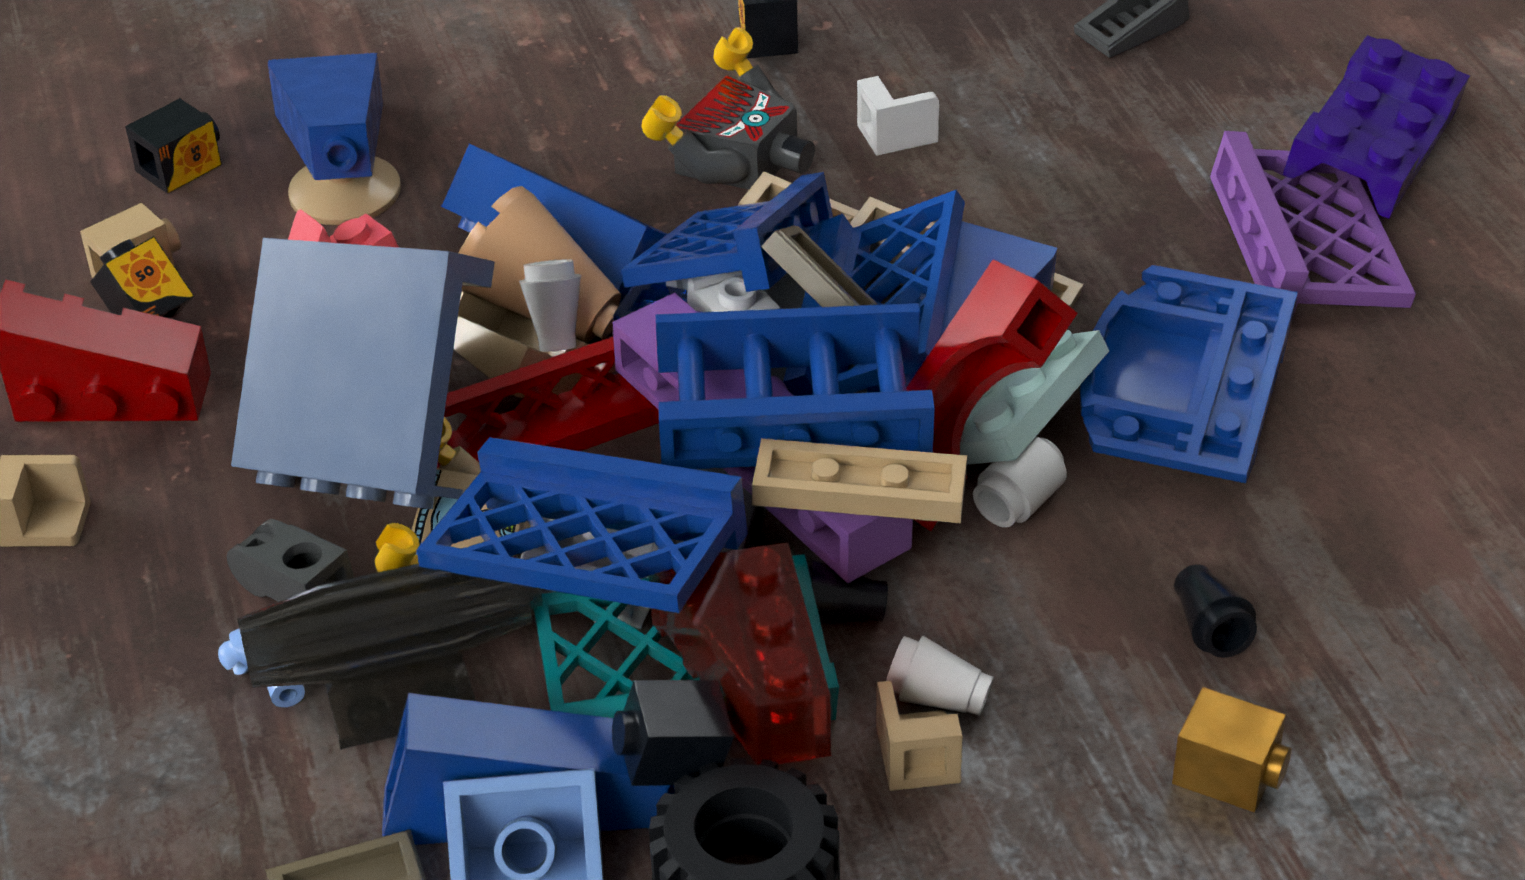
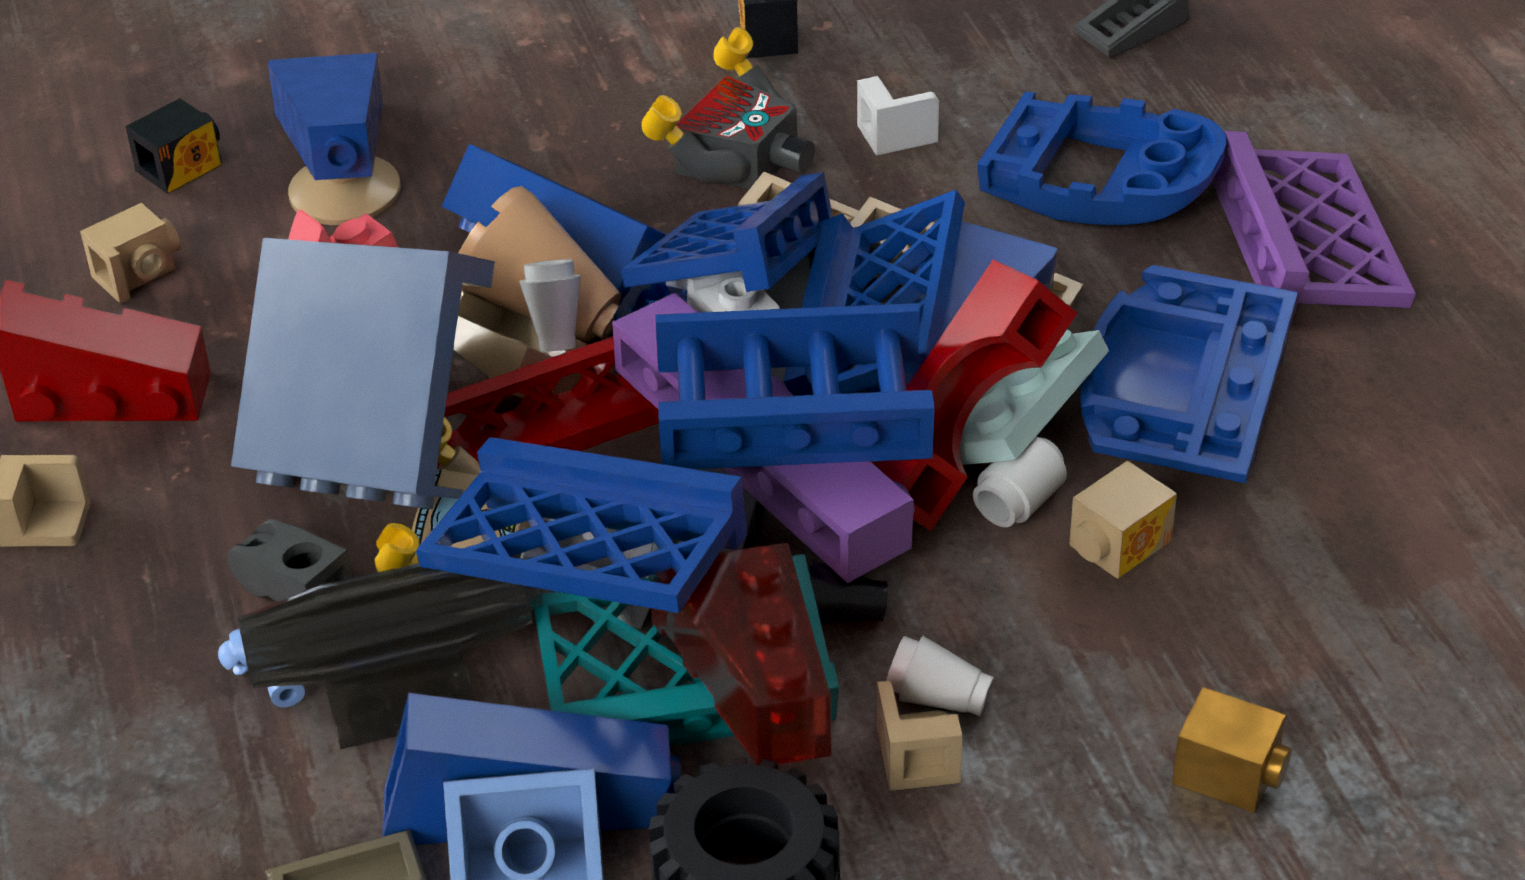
brick [90,236,194,319] -> none
black brick [612,680,734,786] -> none
tan plate [752,438,967,523] -> none
dark tan tile [761,225,878,307] -> none
black cone [1174,564,1257,658] -> none
dark purple piece [1282,35,1470,219] -> none
none -> blue slope [977,92,1226,225]
none -> tan brick [1069,460,1177,579]

